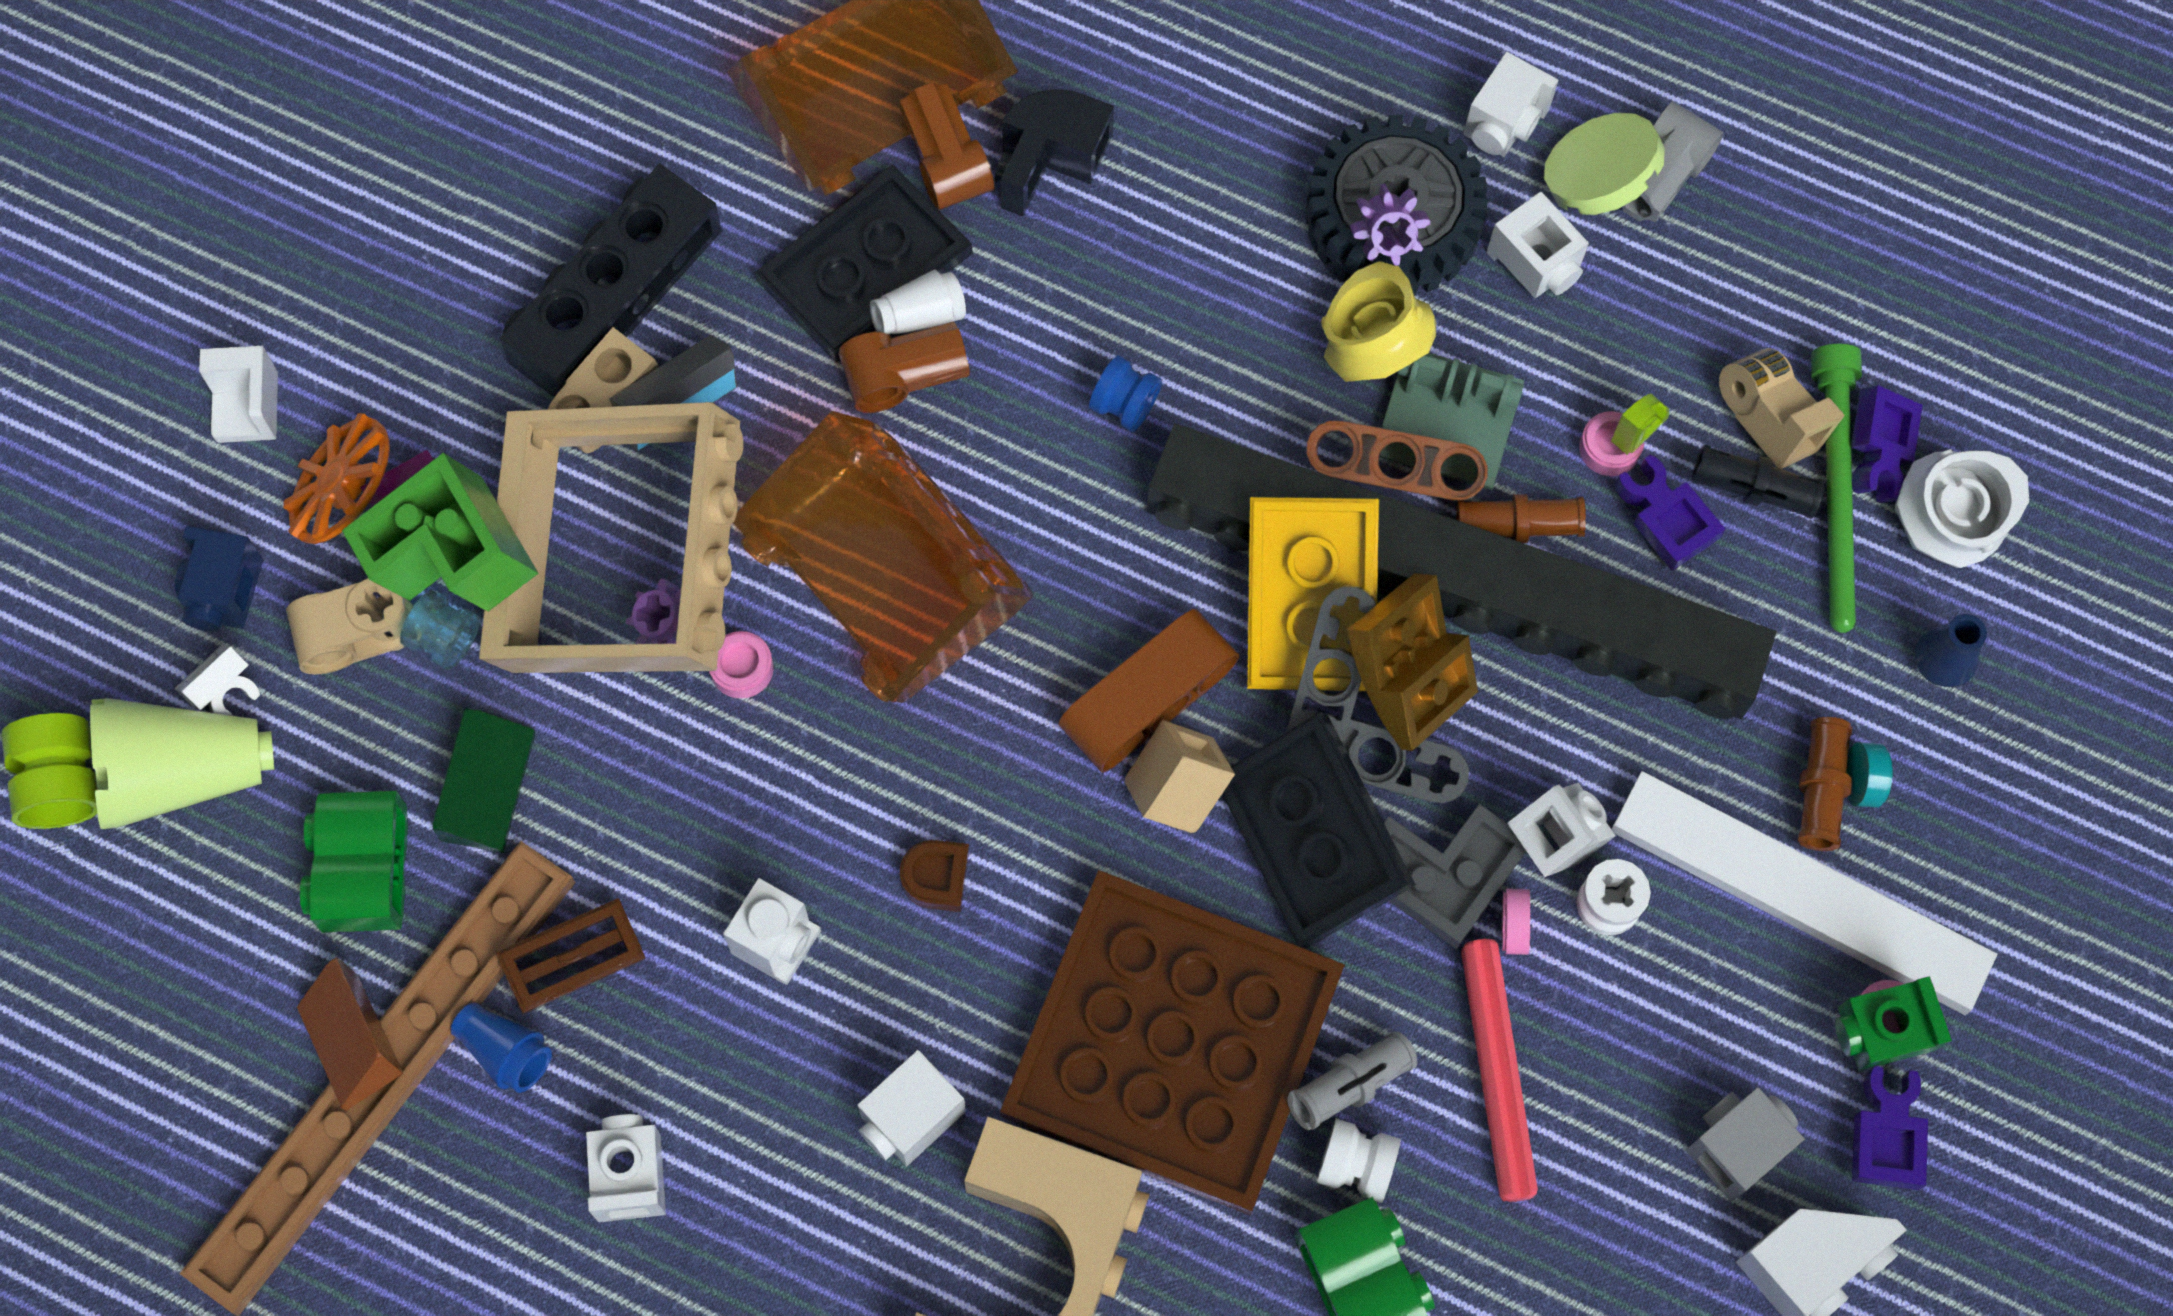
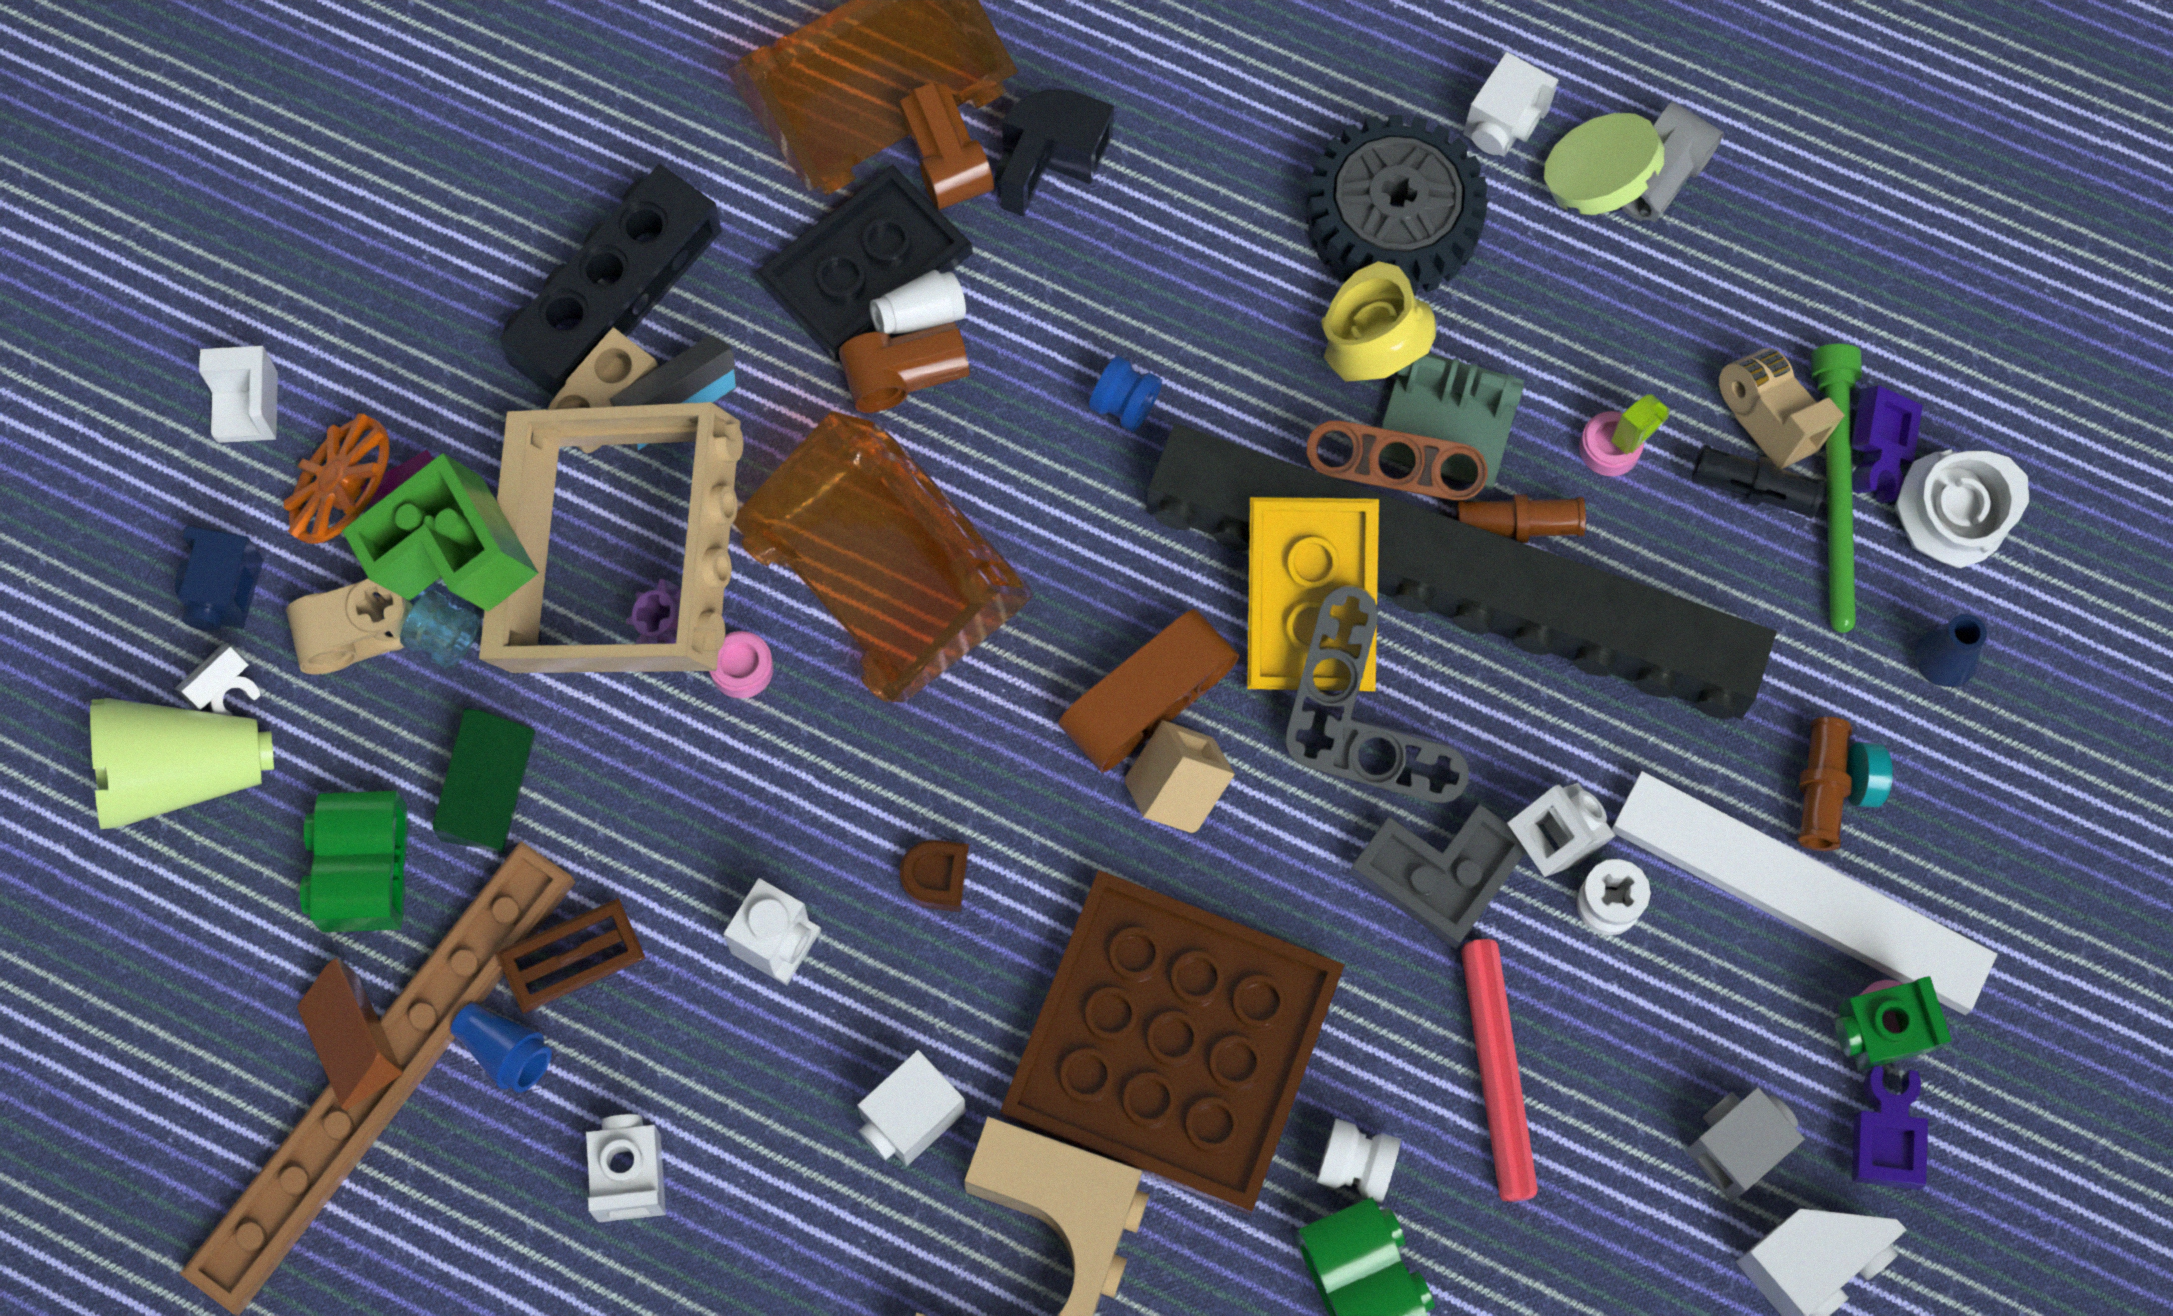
lime wheel [1,713,98,829] -> none
black tile [1222,712,1416,948] -> none
light grey pin [1287,1031,1418,1130] -> none
pearl gold slope [1347,573,1478,751] -> none
medium lavender gear [1350,184,1430,266] -> none
white brick [1486,192,1589,298] -> none
bright pink tile [1502,888,1530,955] -> none
dark purple plate [1615,455,1726,571] -> none

